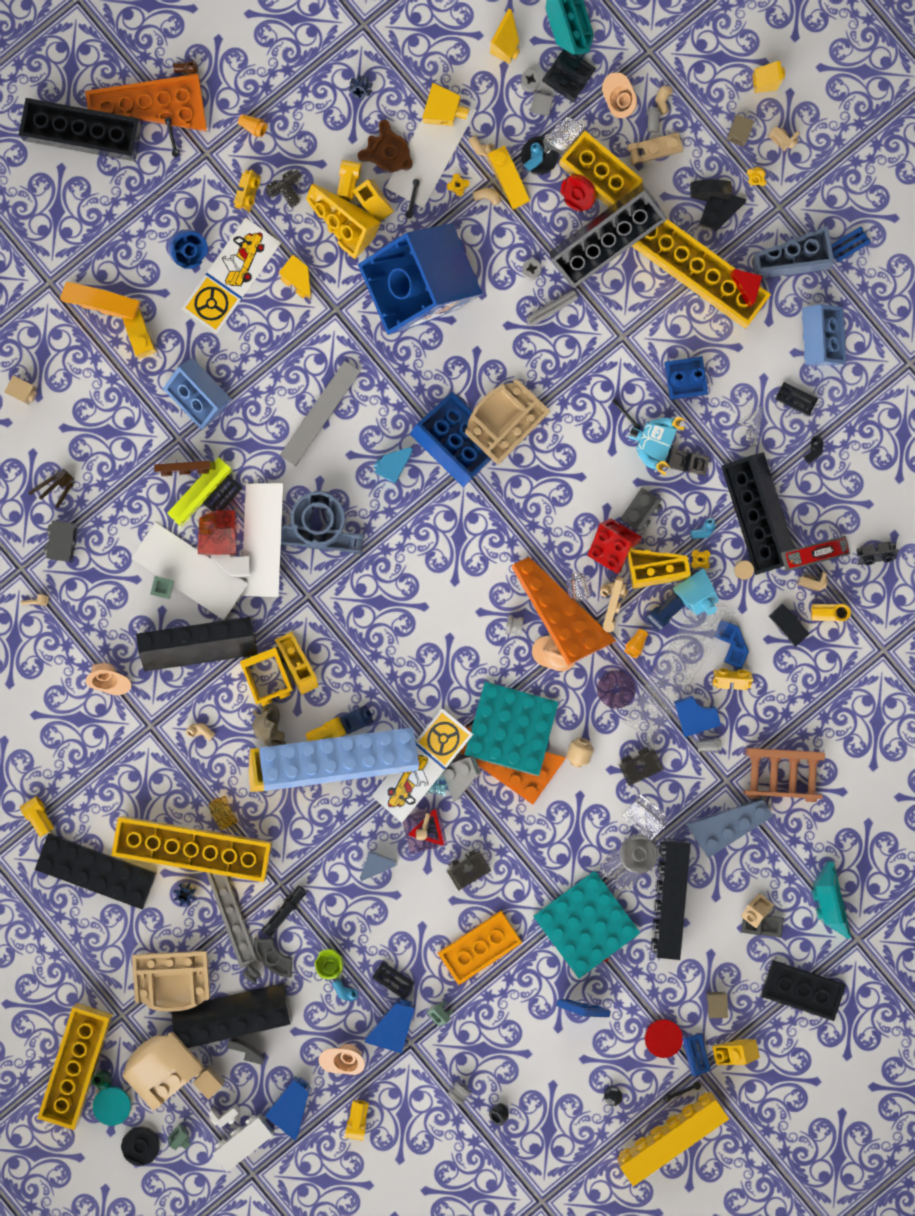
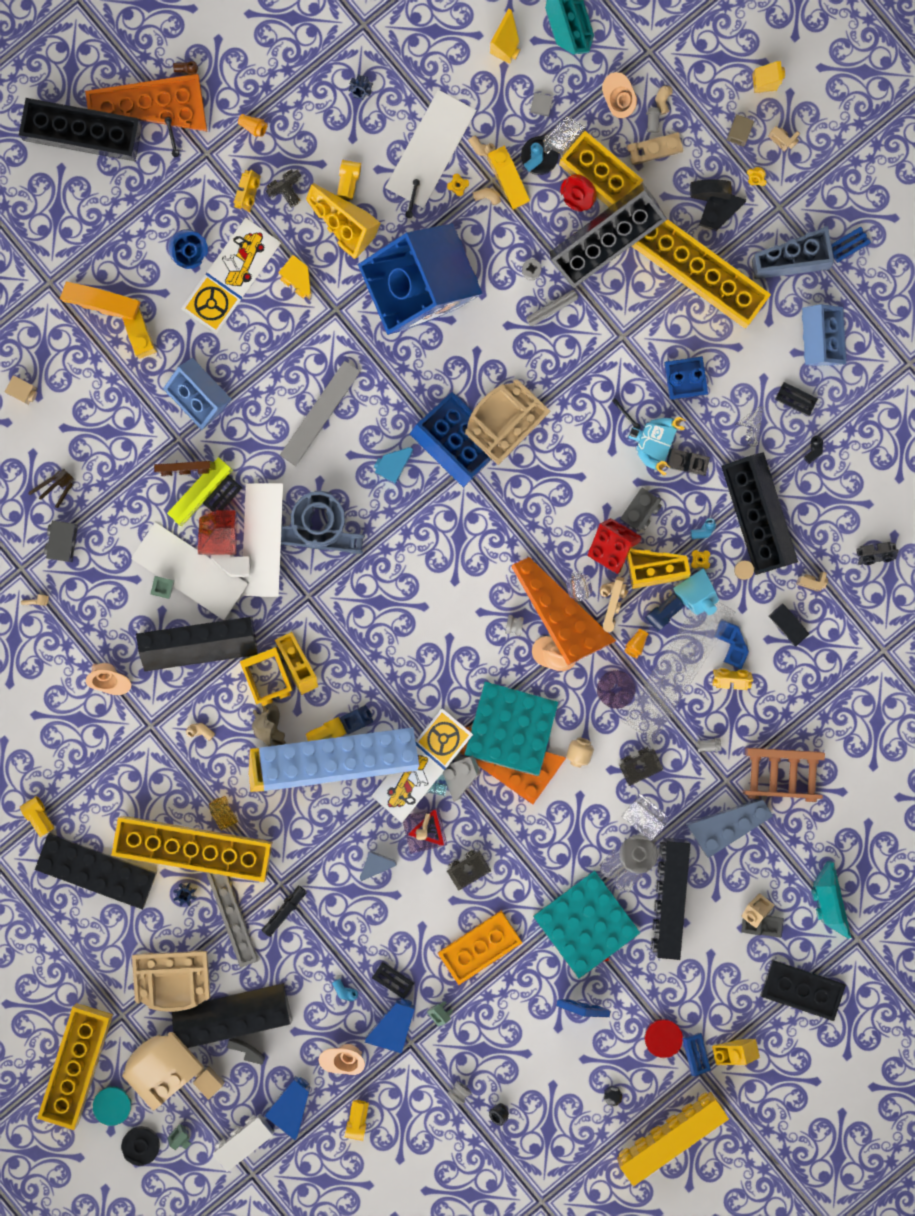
dark green cone [92,1070,112,1090] -> none
white bracket [209,1104,241,1128] -> none
dark grey bush [242,965,261,983] -> none
dark grey tile [254,937,292,978] -> none
lime hair [314,949,344,980] -> none
yellow slope [353,179,395,222] -> none
reddish brown tile [357,120,413,172] -> none
yellow torso [422,83,469,126] -> none
light grey wheel [521,69,540,93] -> none
black slope [542,49,596,102] -> none
black hinge [663,1081,701,1102] -> none
blue tile [674,696,721,737] -> none
dark tan panel [706,991,728,1018] -> none
red slope [730,269,762,307] -> none
slope [781,536,850,571] -> none
yellow piece [811,604,851,622] -> none

